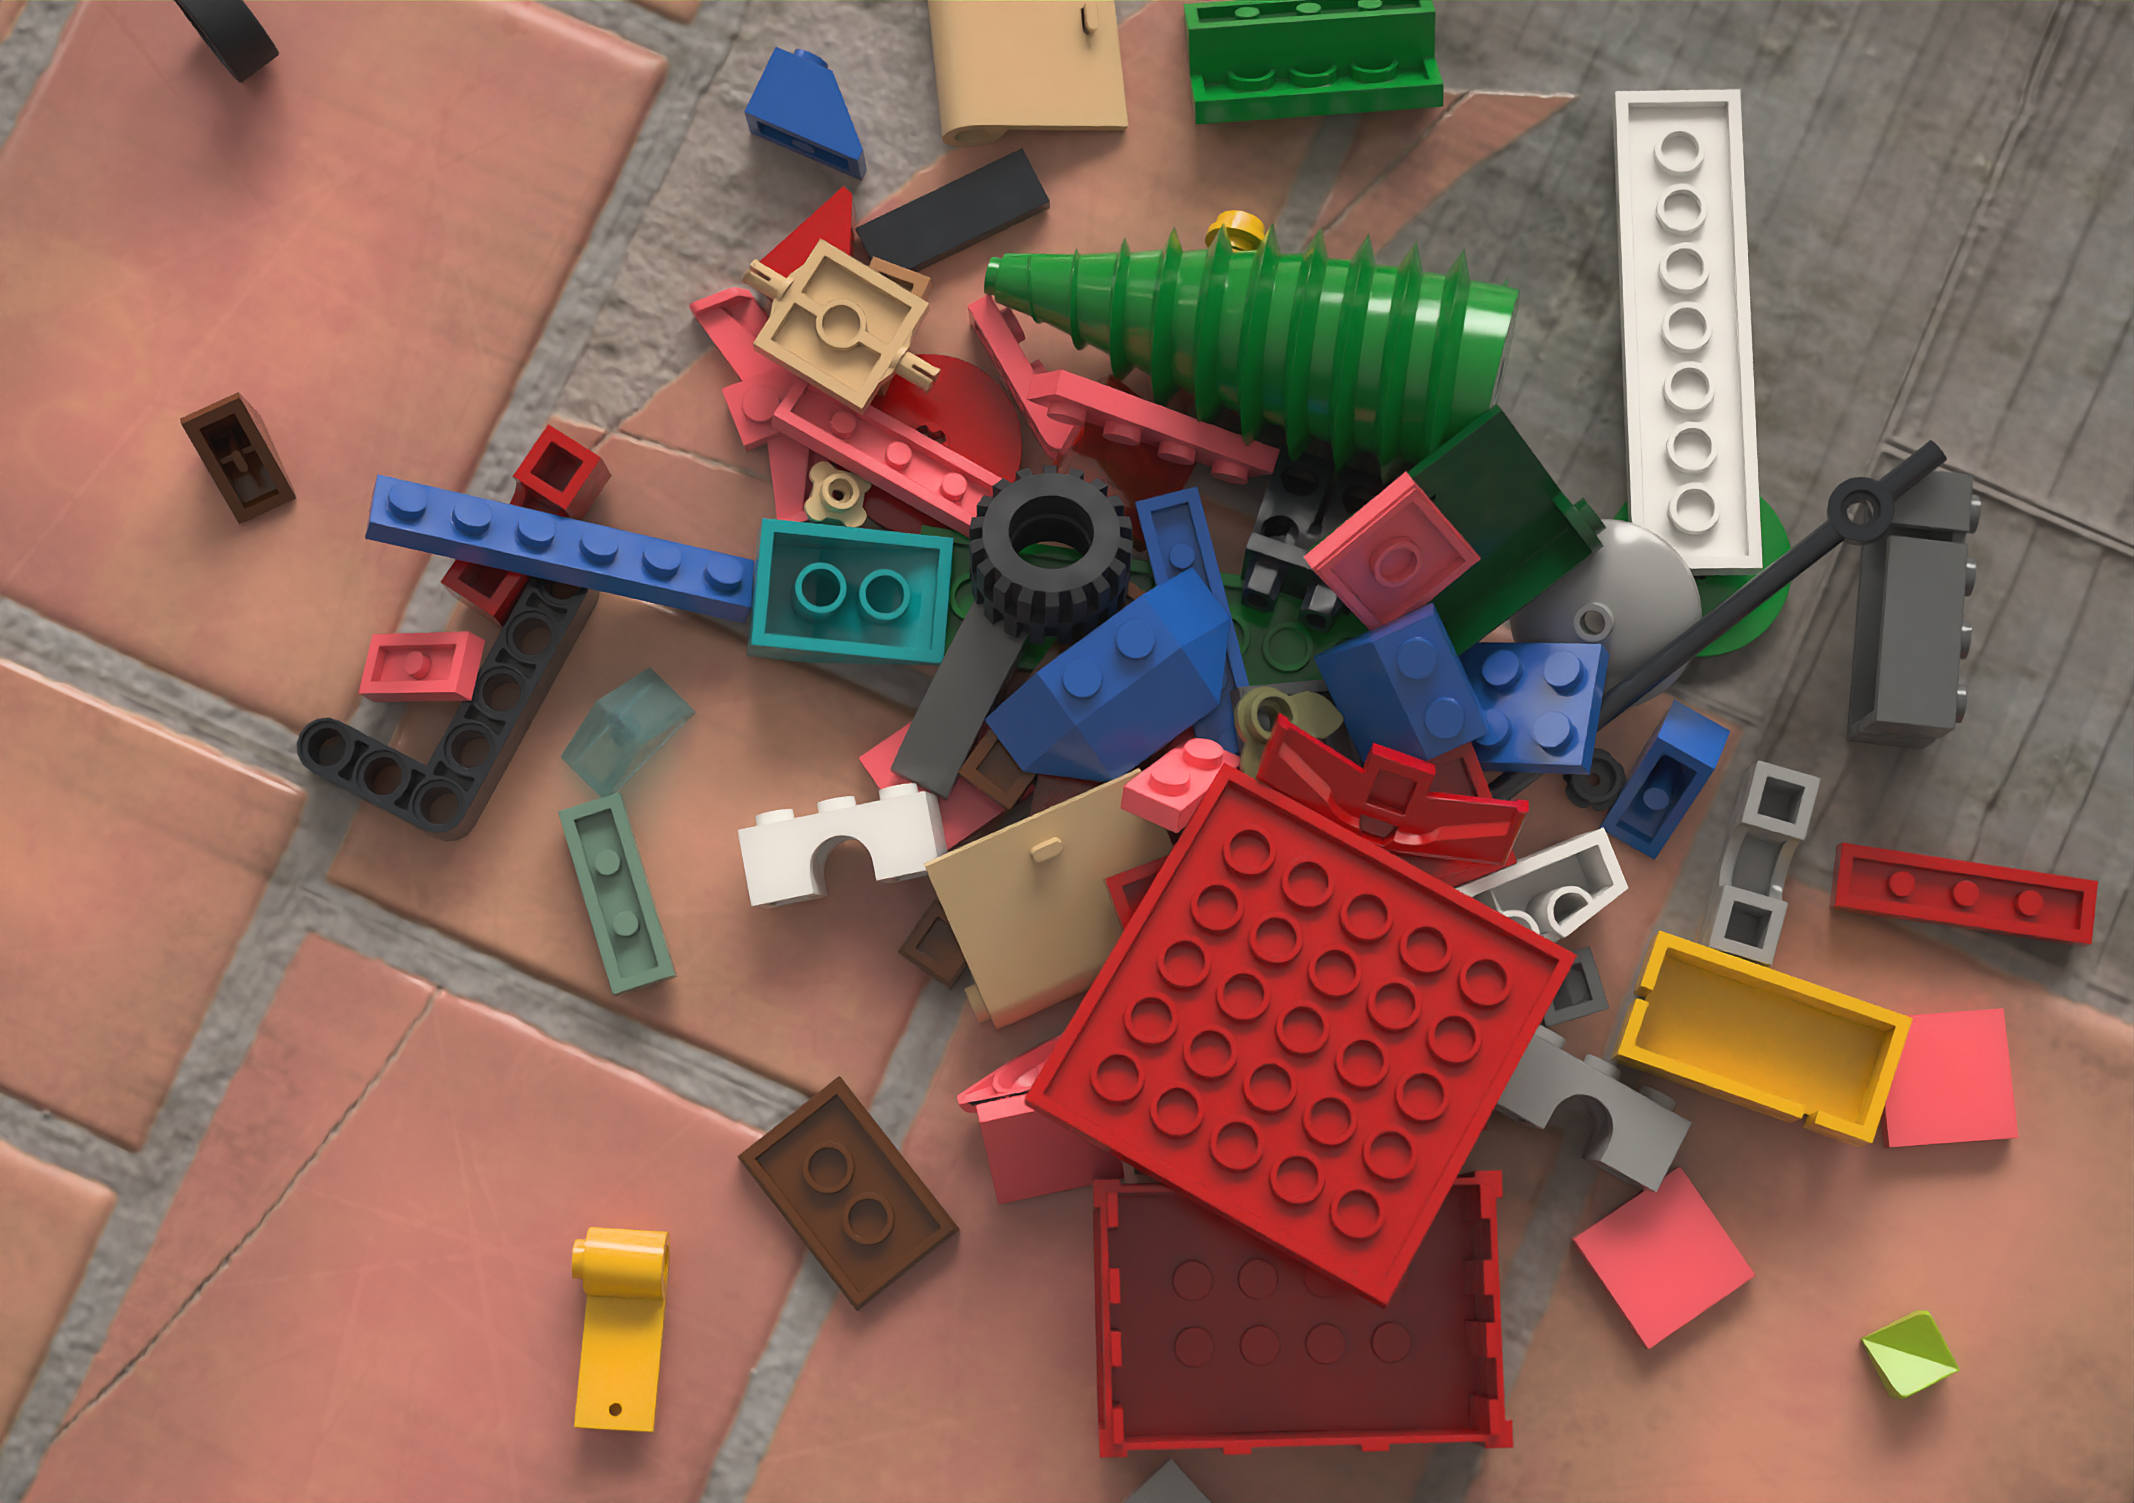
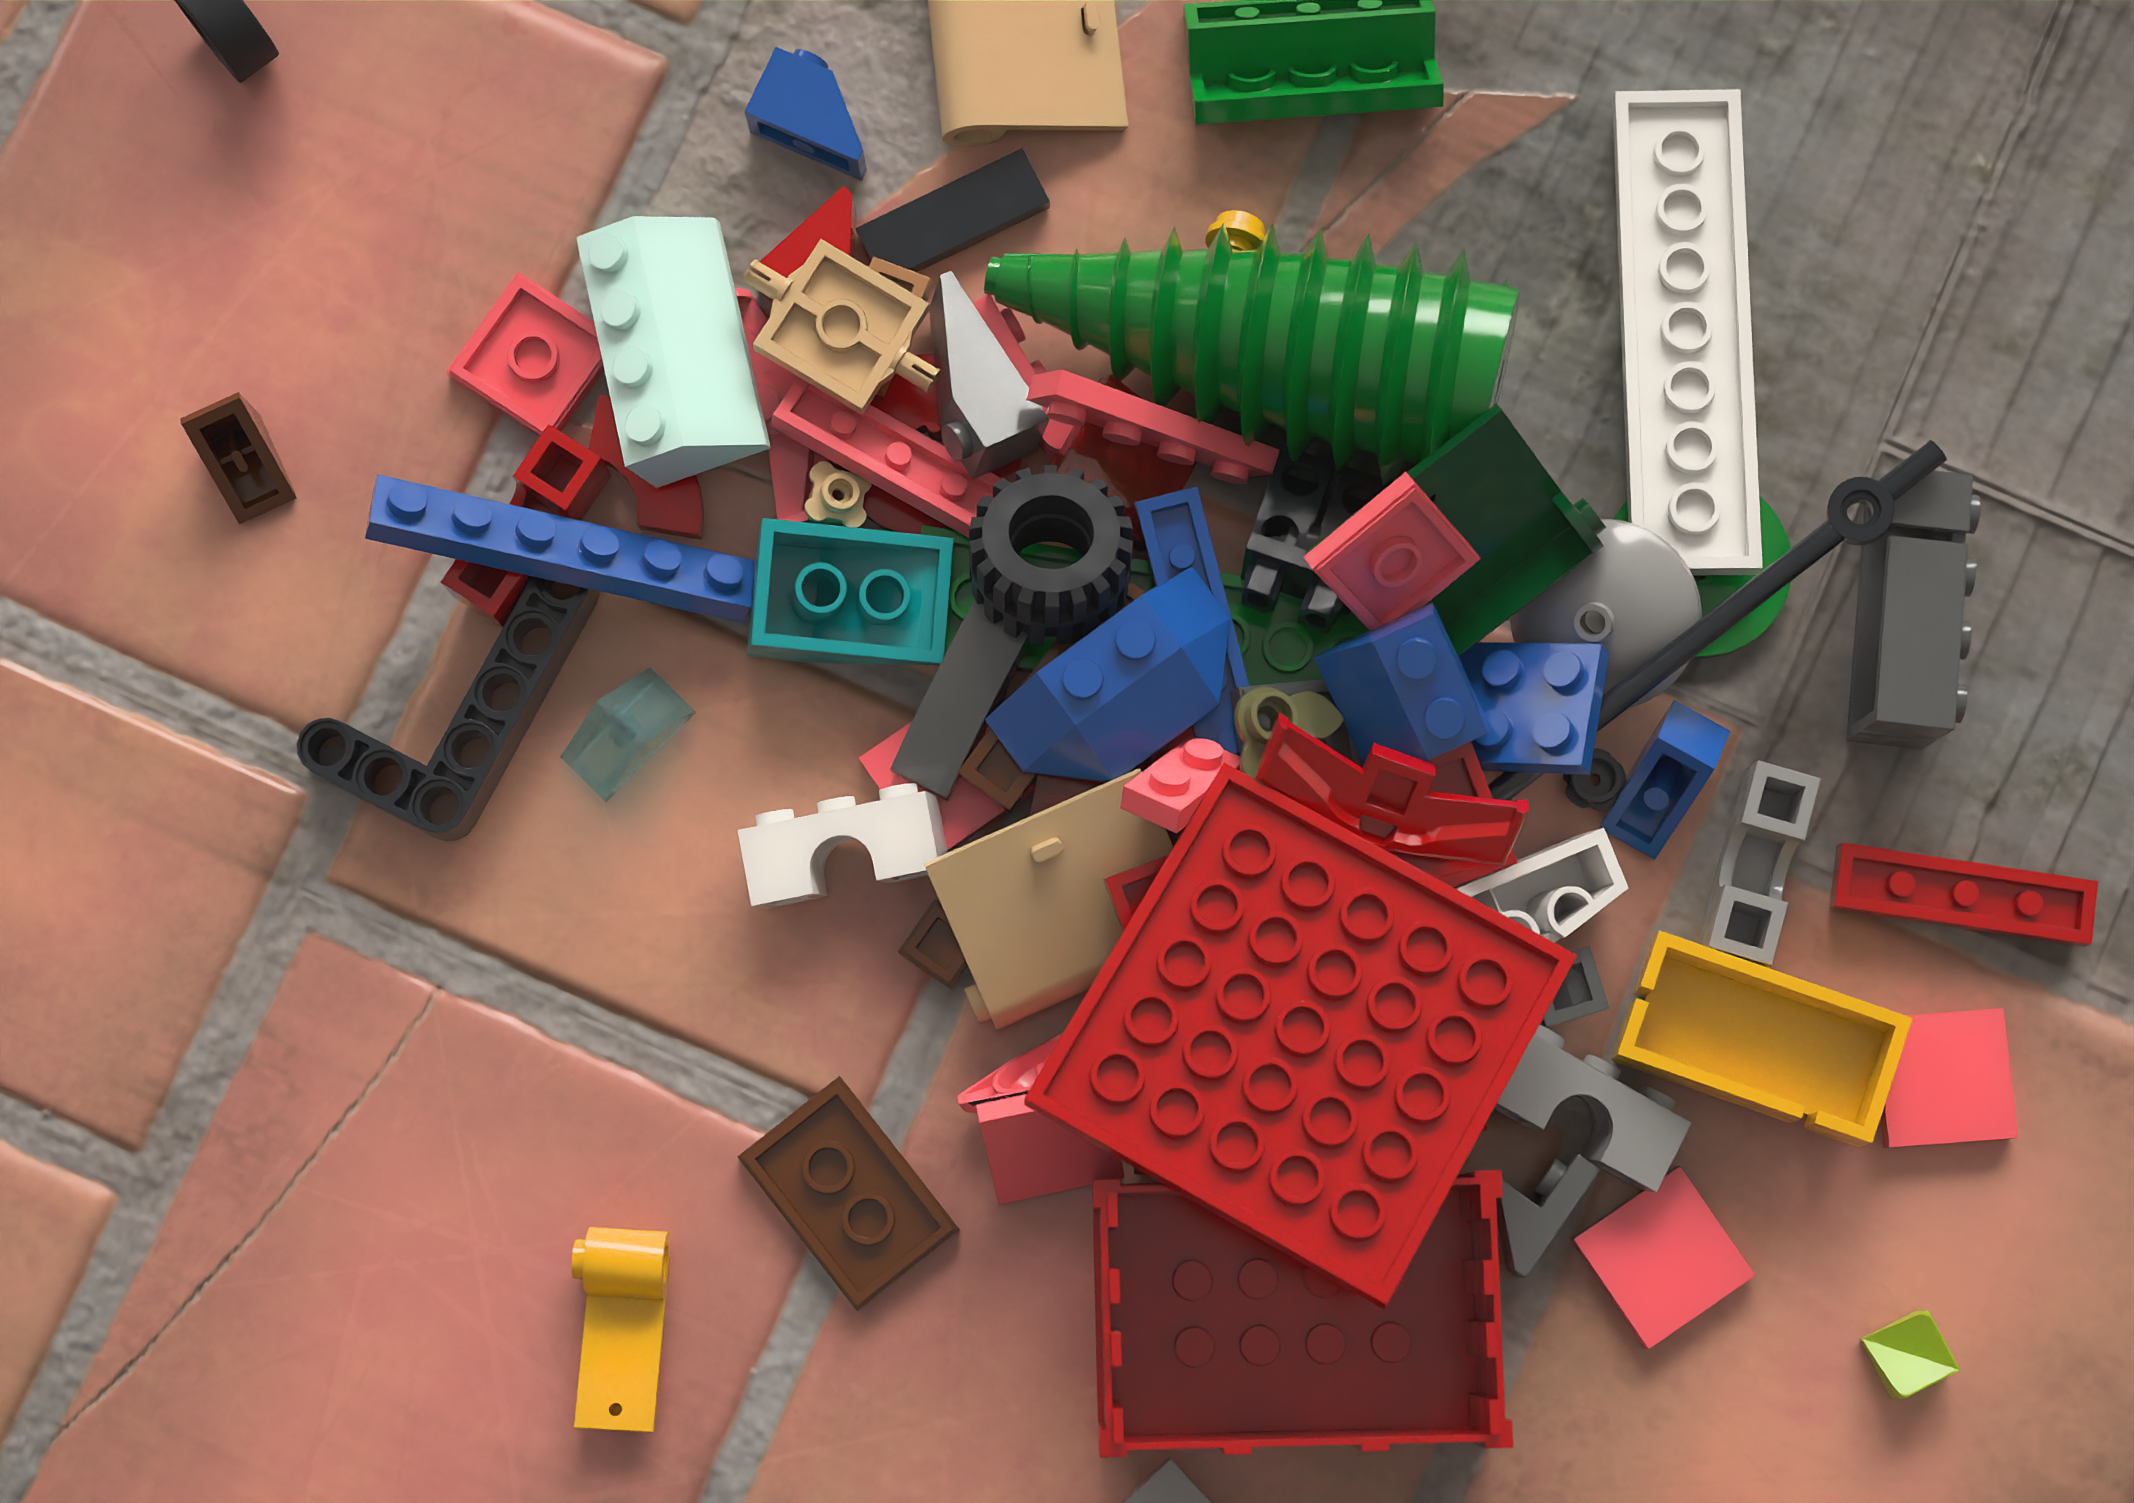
coral plate [358,631,485,702] -> none
sand green plate [558,792,678,997] -> none
none -> coral tile [446,272,605,437]
none -> light aqua slope [576,216,771,488]
none -> red tile [588,394,704,540]
none -> slope [929,271,1050,479]
none -> dark grey slope [1496,1154,1600,1278]

